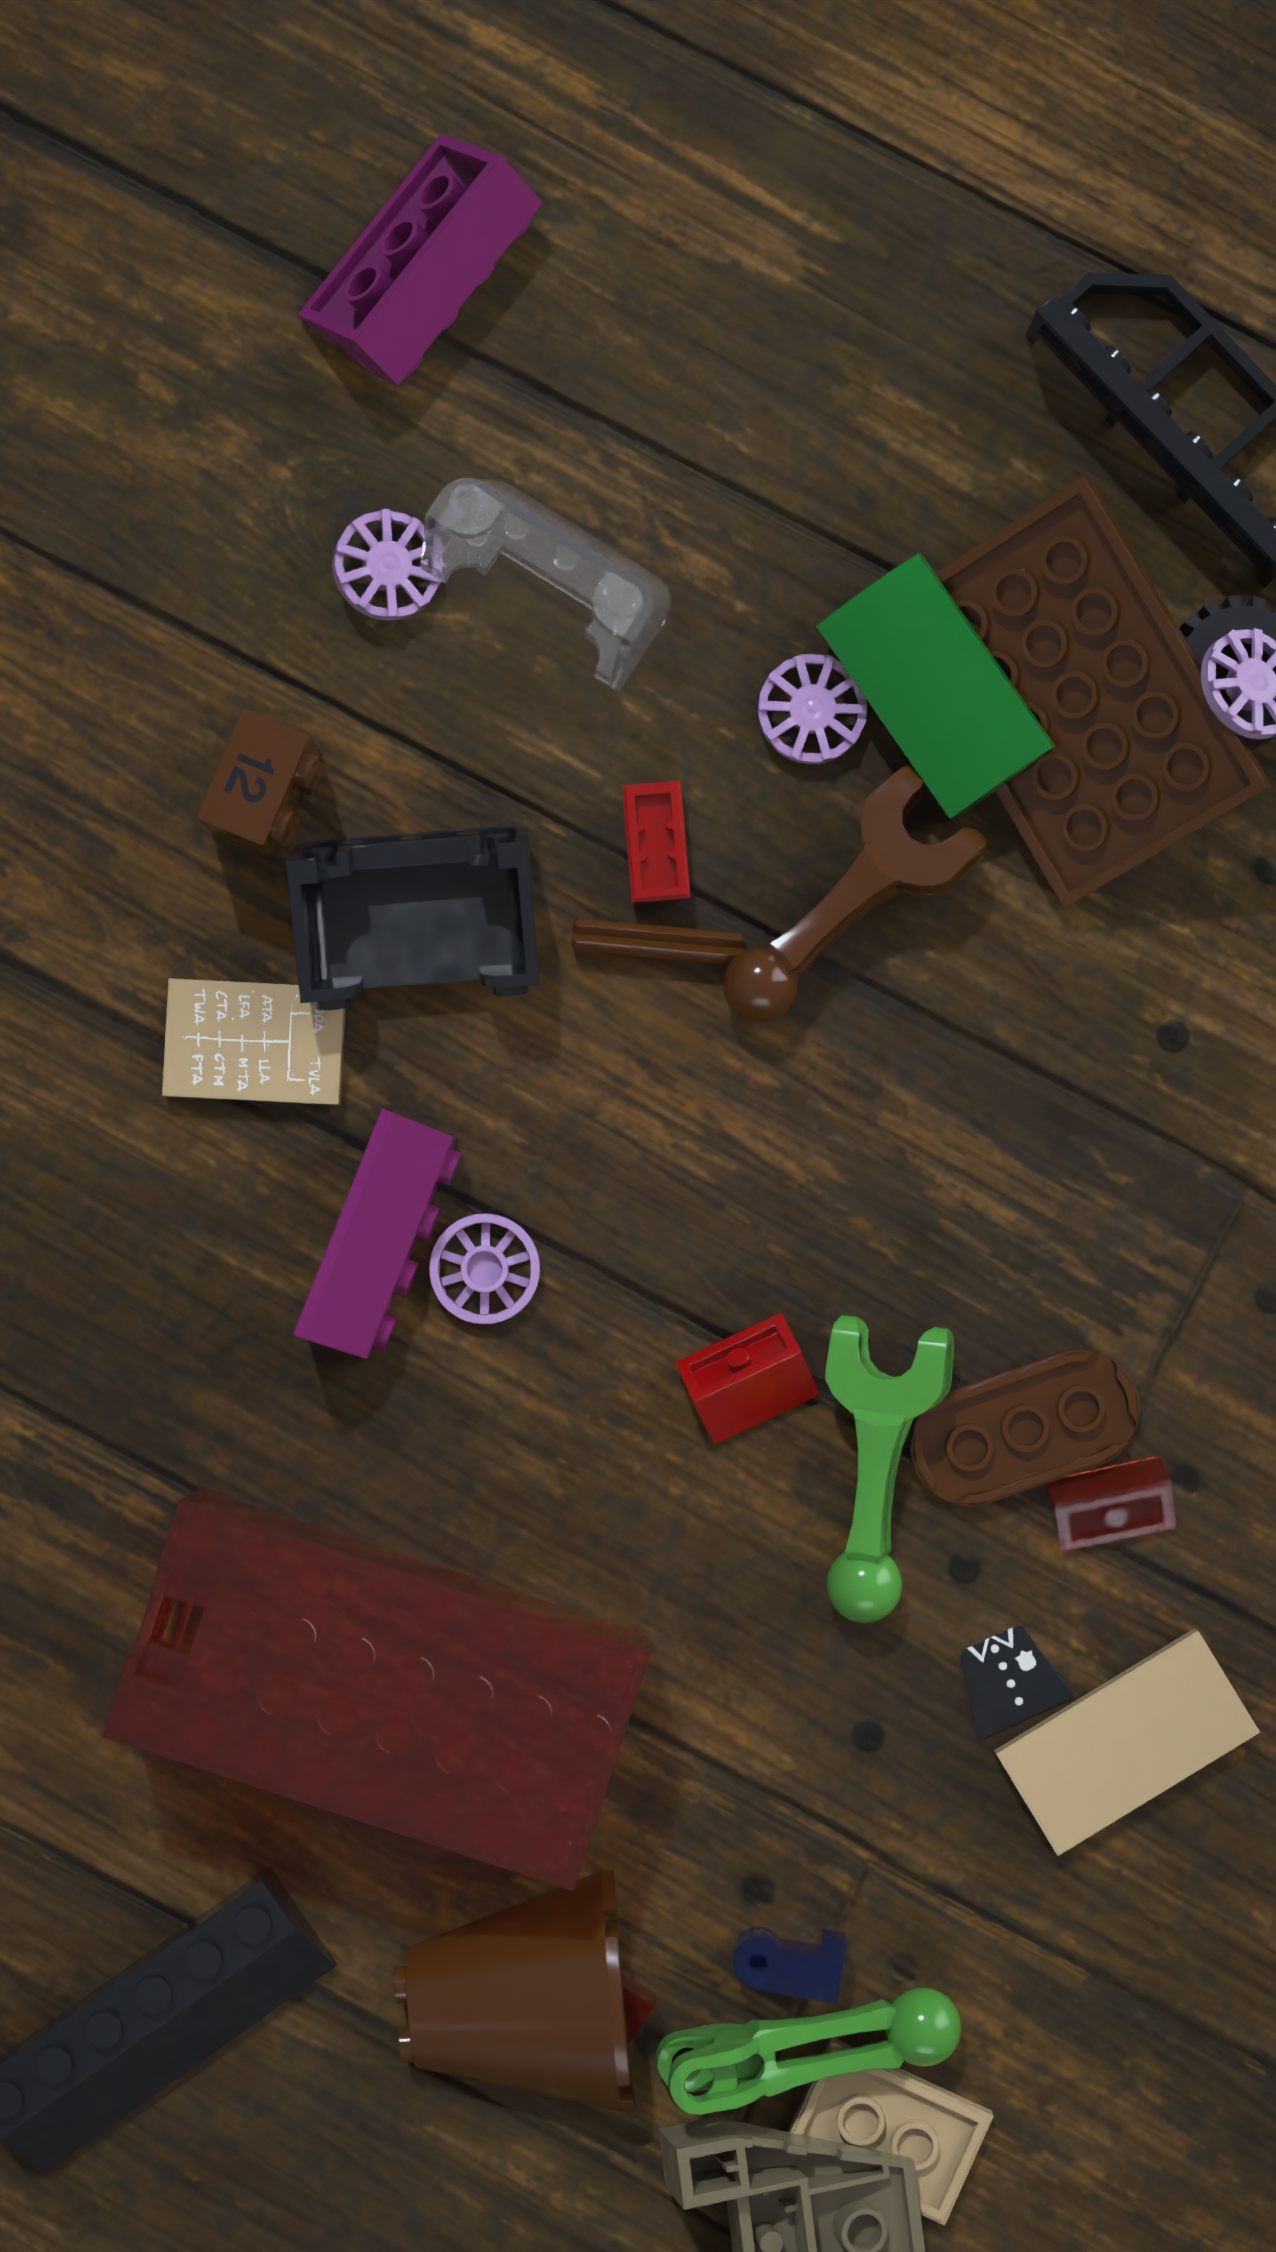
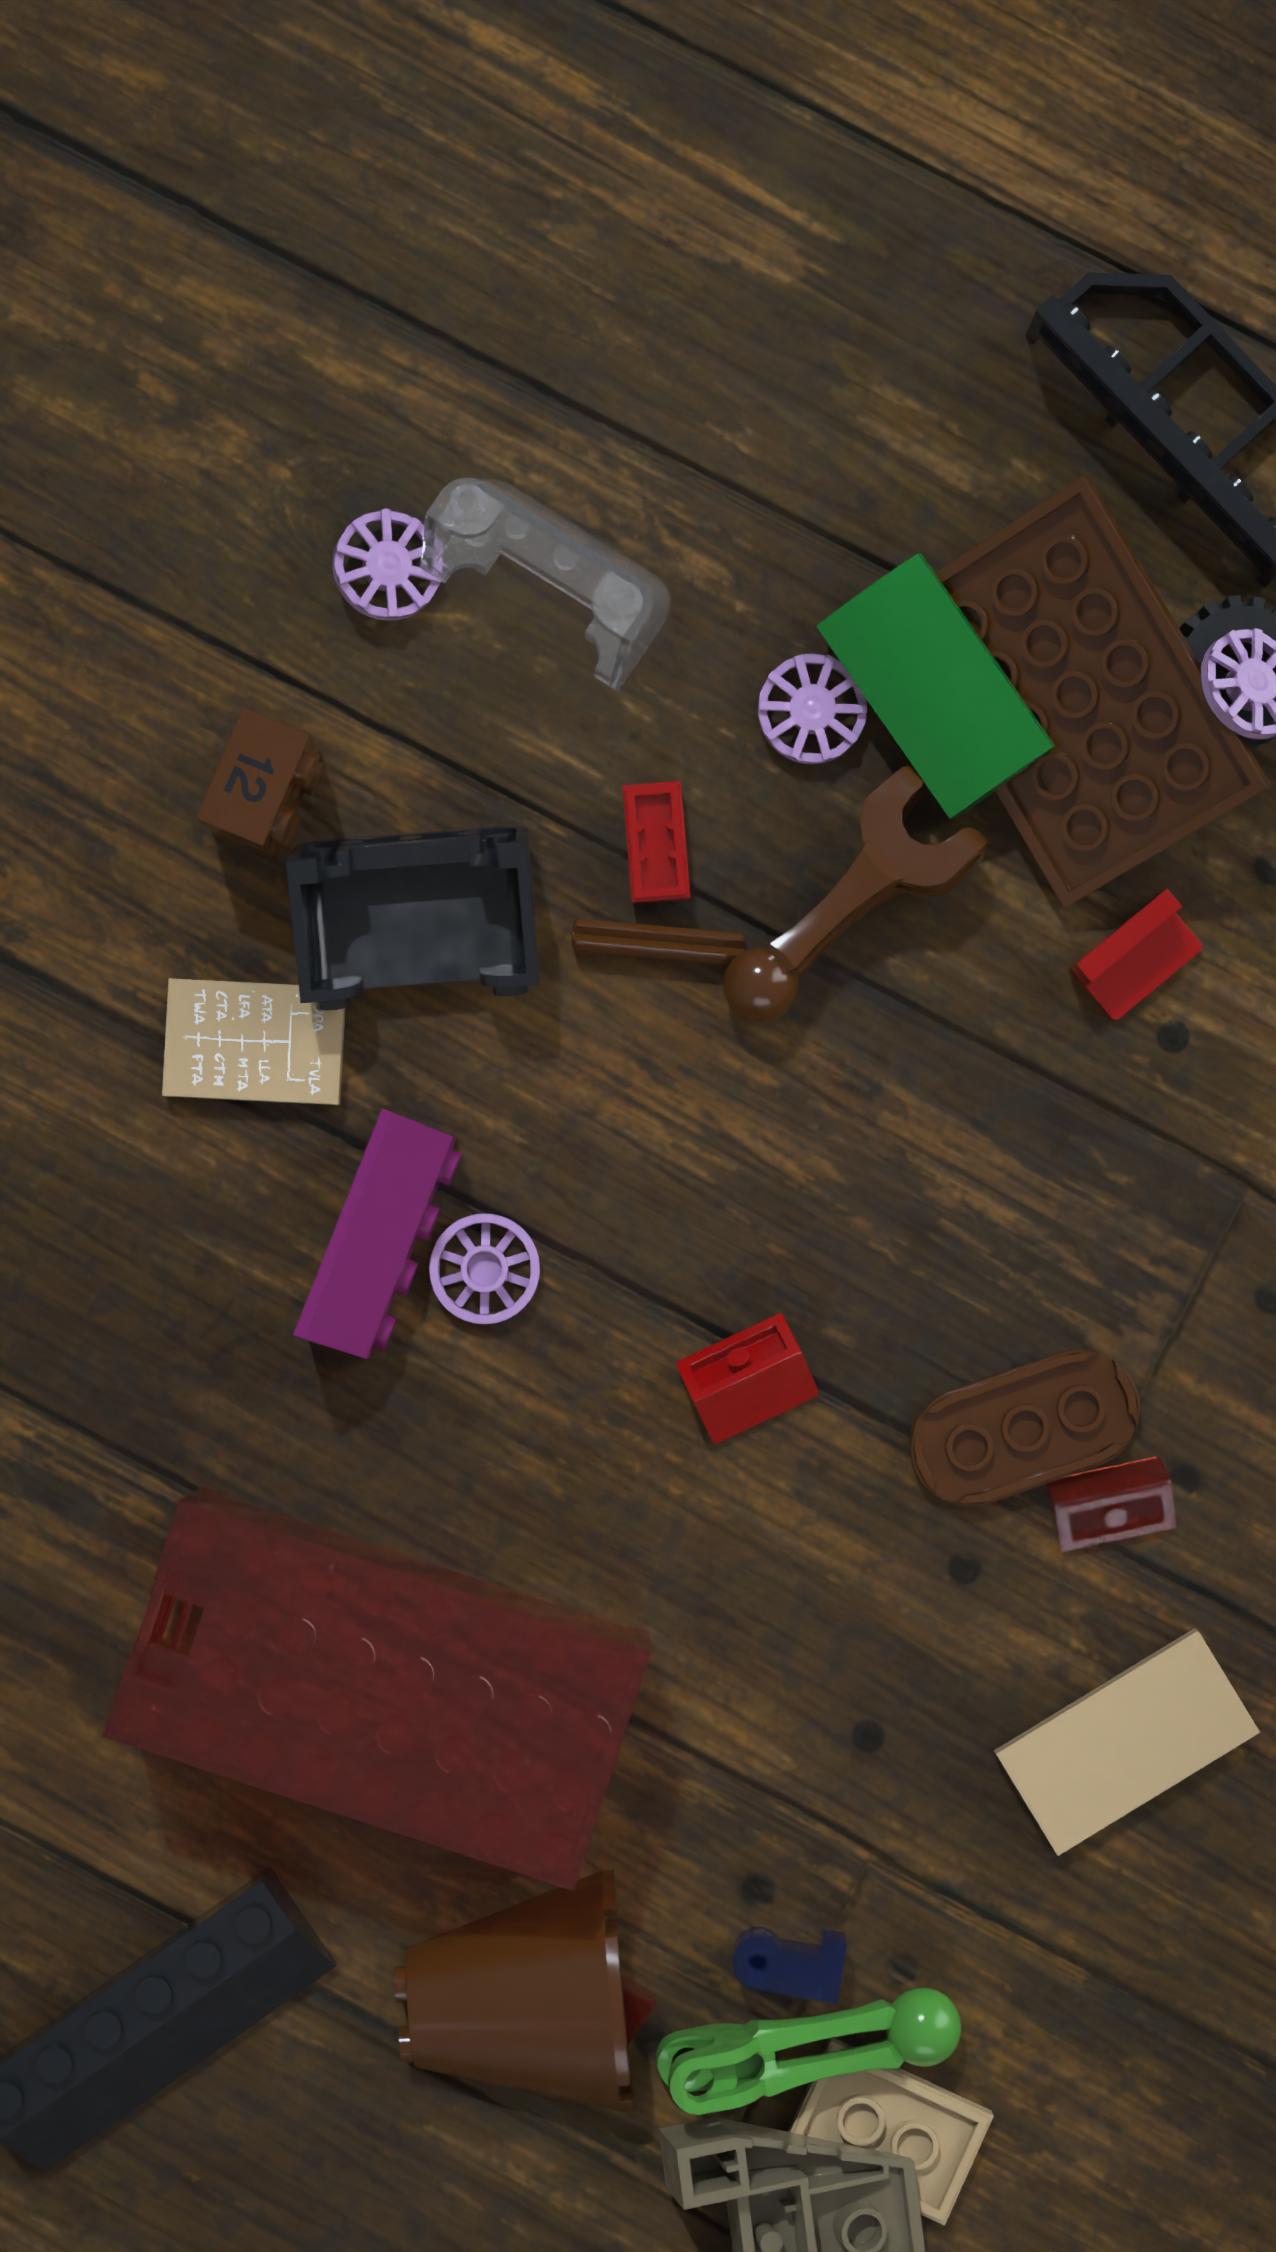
magenta slope [297,134,543,386] -> none
bright green piece [825,1315,954,1623] -> none
black sticker [960,1626,1075,1741] -> none
none -> red panel [1069,888,1203,1021]

